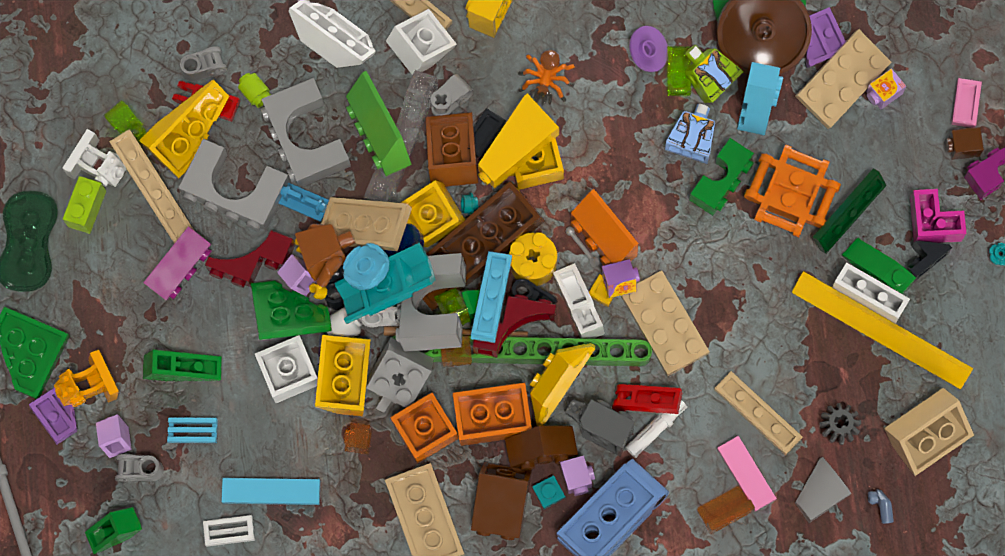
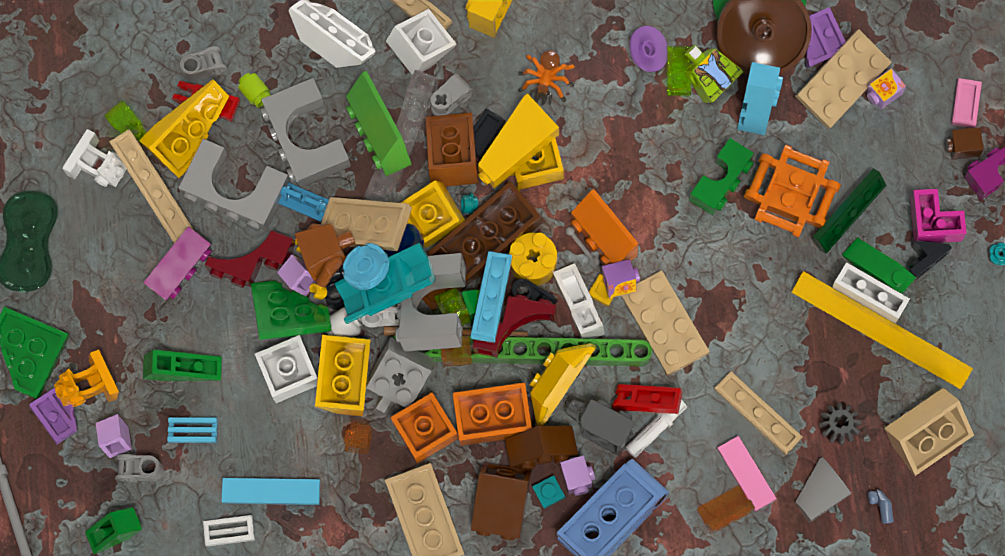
lime brick [62,176,106,234] -> none
torso [665,104,715,164] -> none

